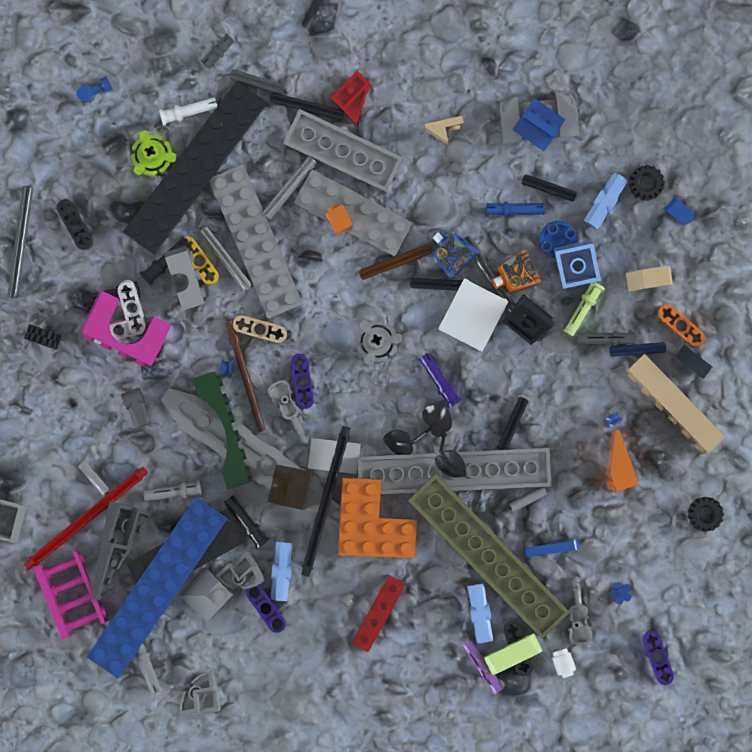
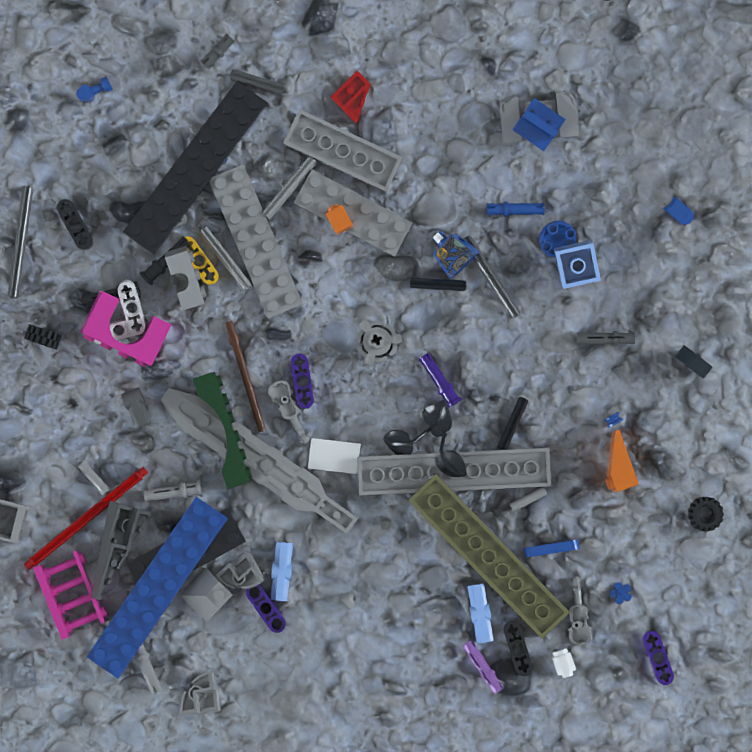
lime piece [131,130,176,177] -> none
white pin [159,97,217,126] -> none
blue bush [222,360,232,377] -> none
black pin [223,495,270,549] -> none
tan beam [233,315,287,343] -> none
dark brown slope [268,464,314,510] -> none
black axle [270,92,344,121] -> none
black piece [301,426,351,577] -> none
orange plate [338,477,417,558] -> none
red piece [351,575,406,652] -> none
reddish brown axle [359,244,432,280] -> none
tan slope [425,116,464,145] -> none
white piece [438,279,508,352] -> none
yellowish green beam [484,633,543,675] -> none
torso [492,249,541,292] -> none
black bracket [502,294,555,345] -> none
black axle [522,174,577,202] -> none
yellowish green pin [563,282,605,337] -> none
light blue piece [583,172,628,230] -> none
dark blue axle [609,342,666,357] -> none
tan slope [626,266,673,292] -> none
tan brick [626,354,725,453] -> none
black tyre [629,165,665,201] -> none
orange beam [658,304,705,347] -> none

